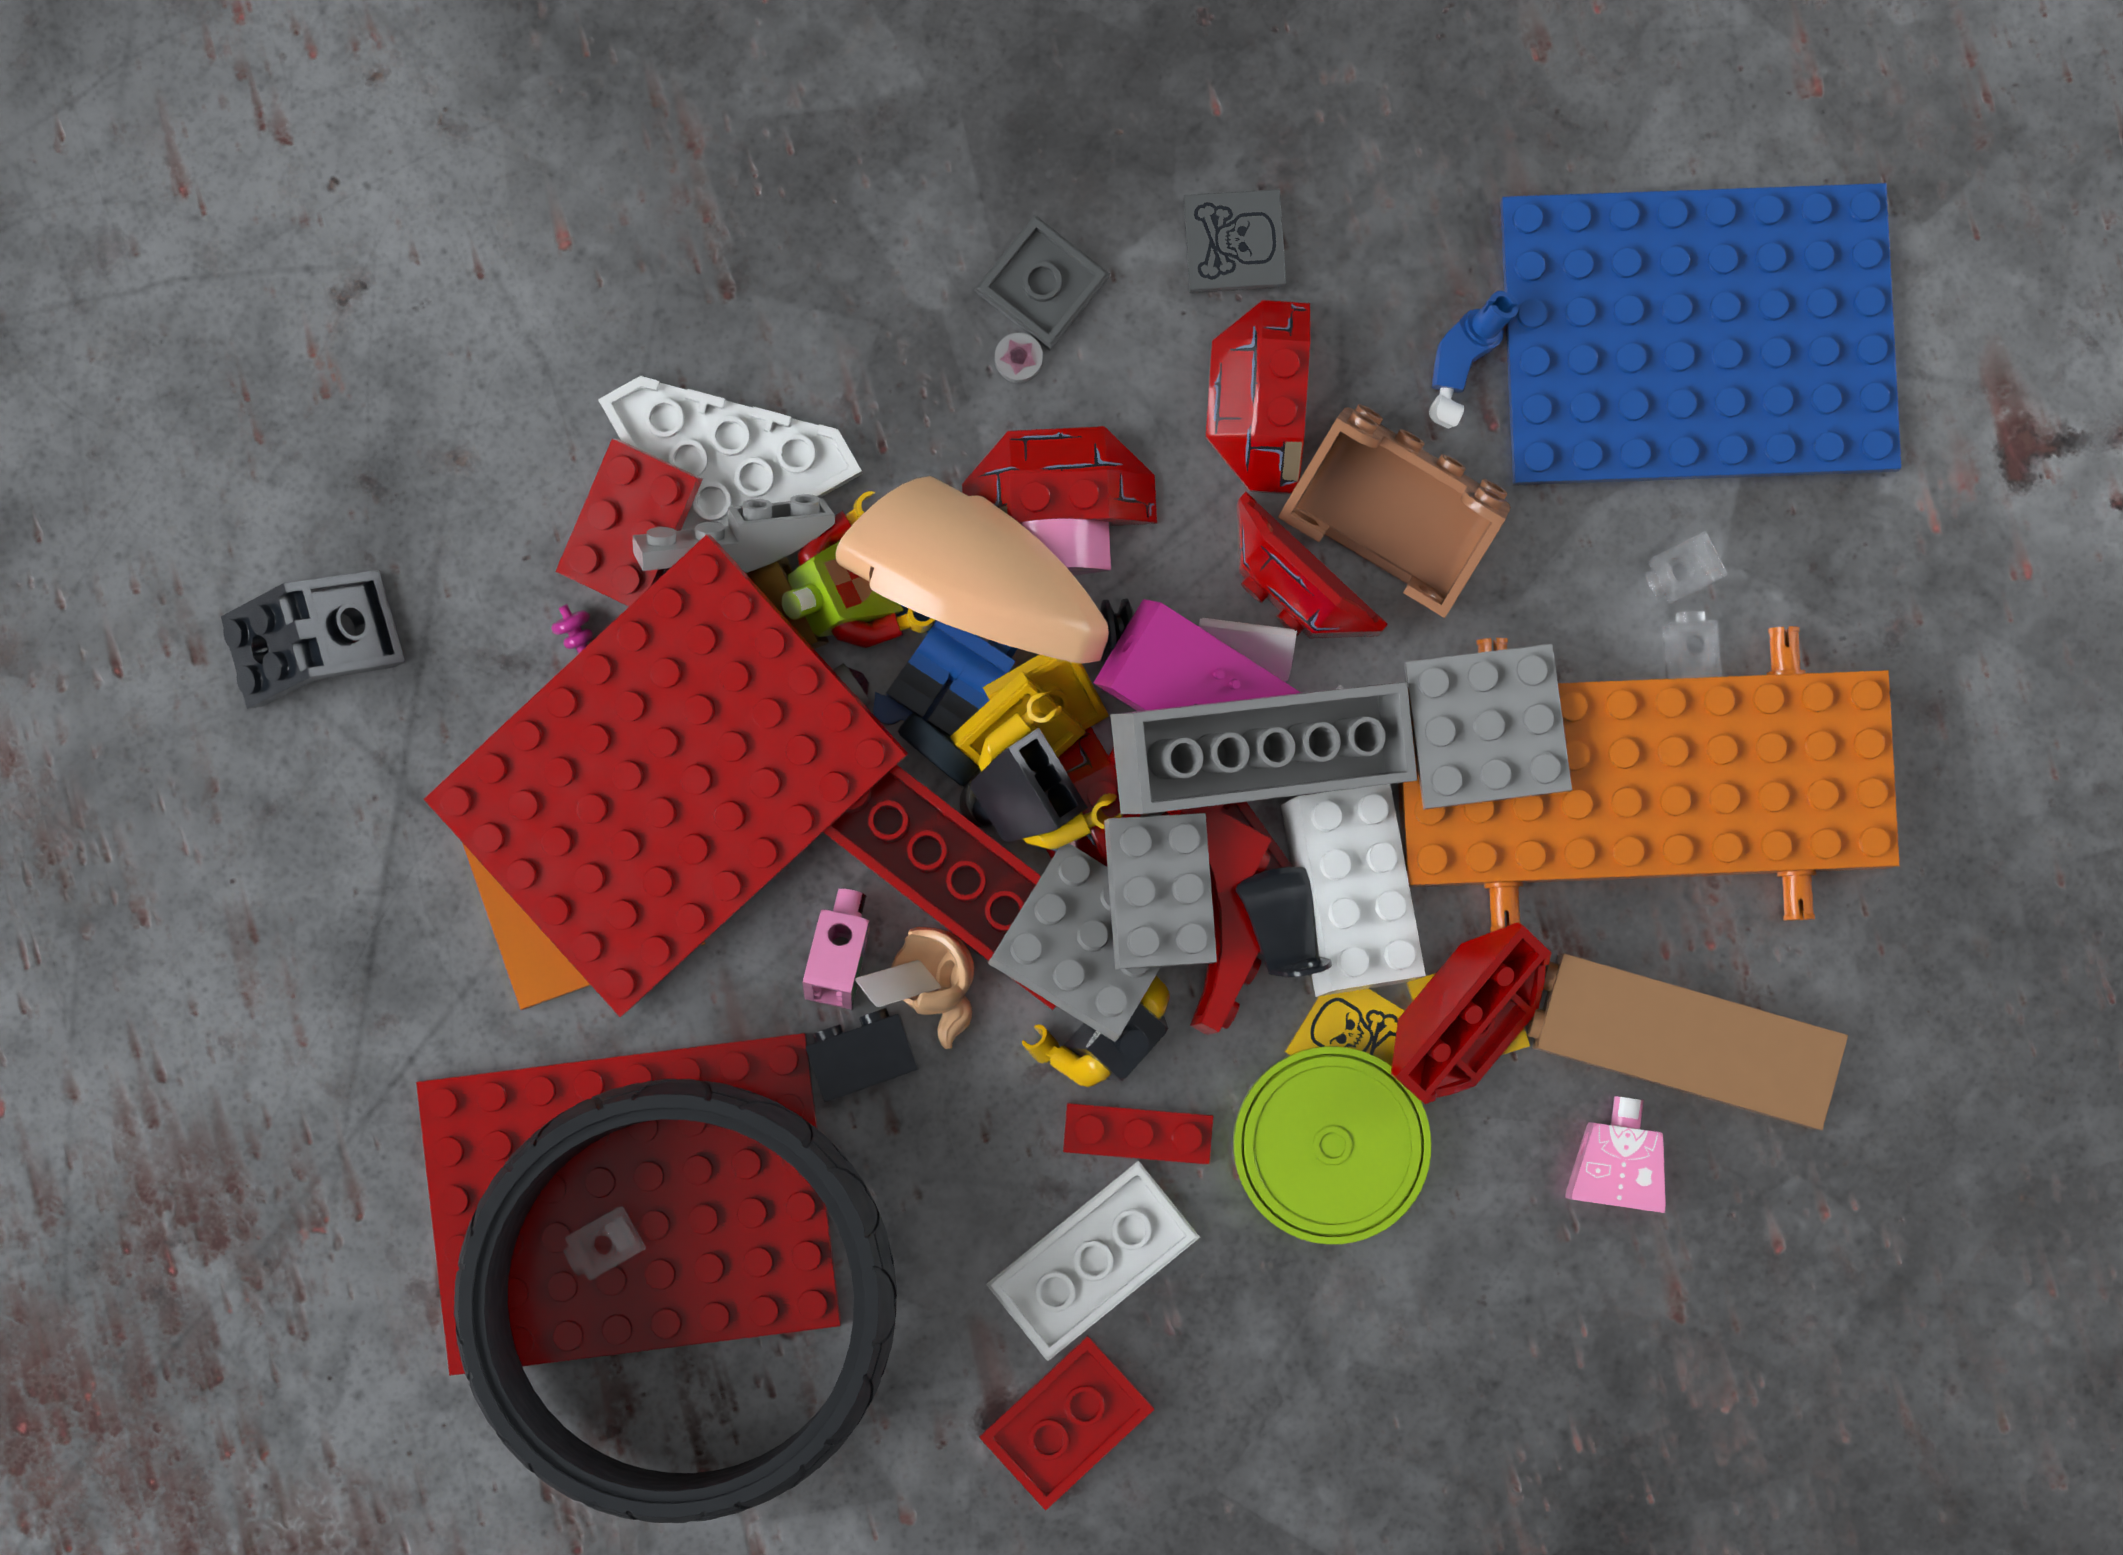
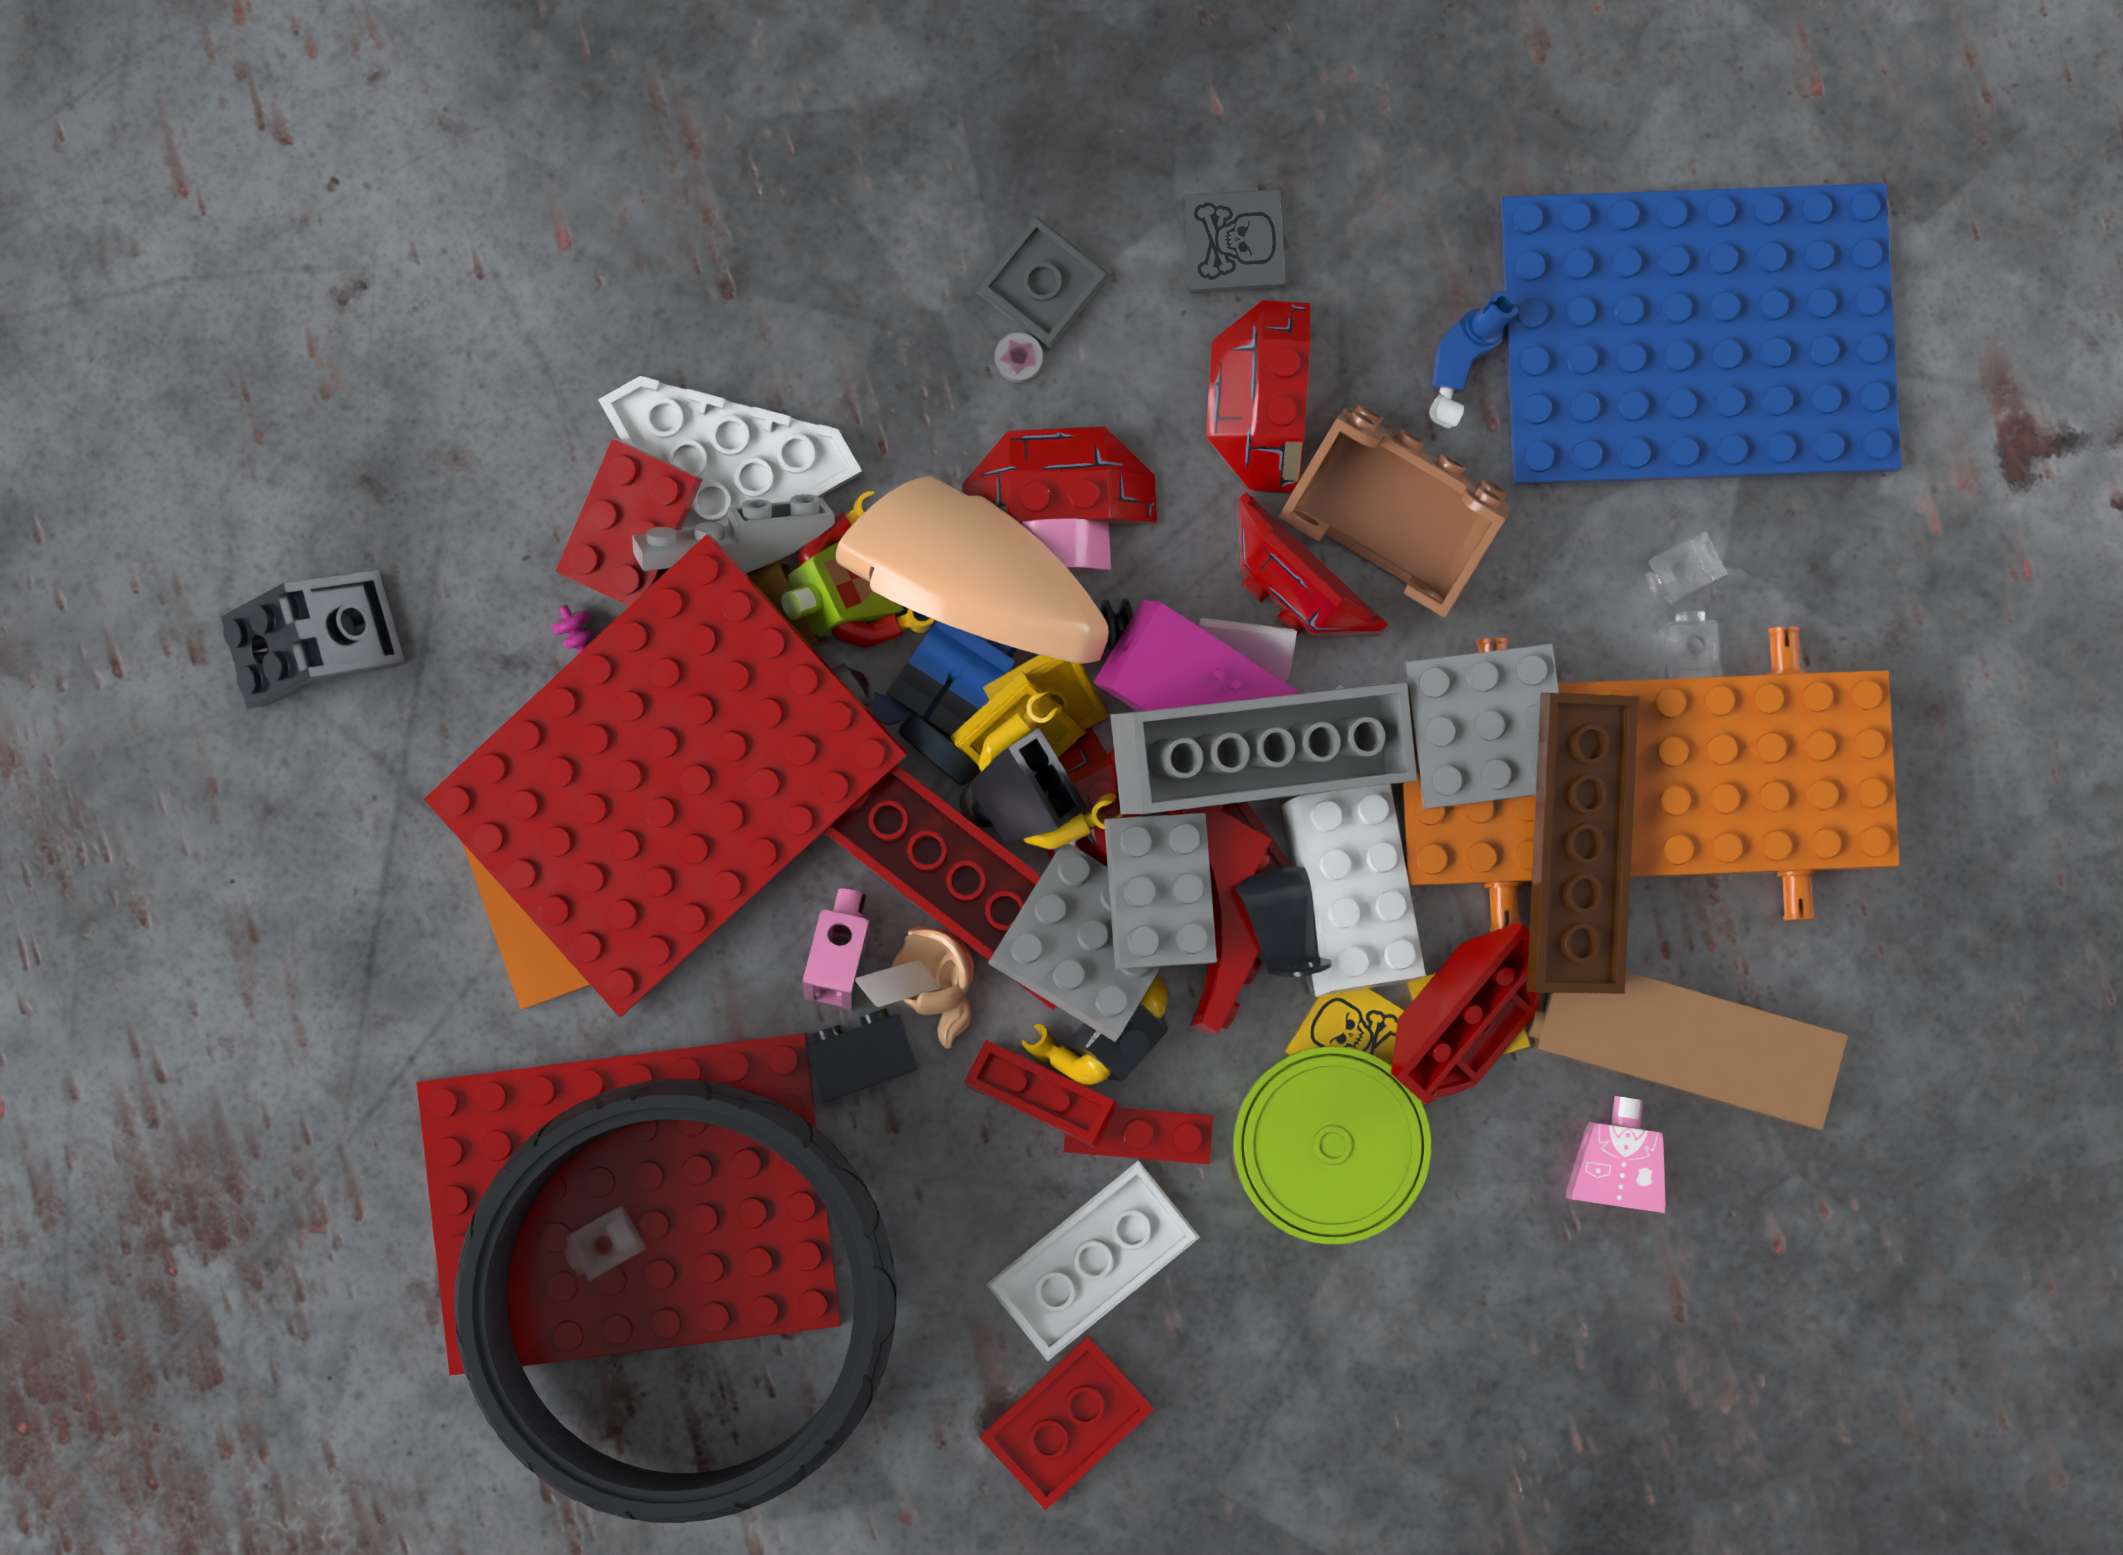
none -> red plate [964,1040,1117,1148]
none -> reddish brown plate [1527,692,1639,994]

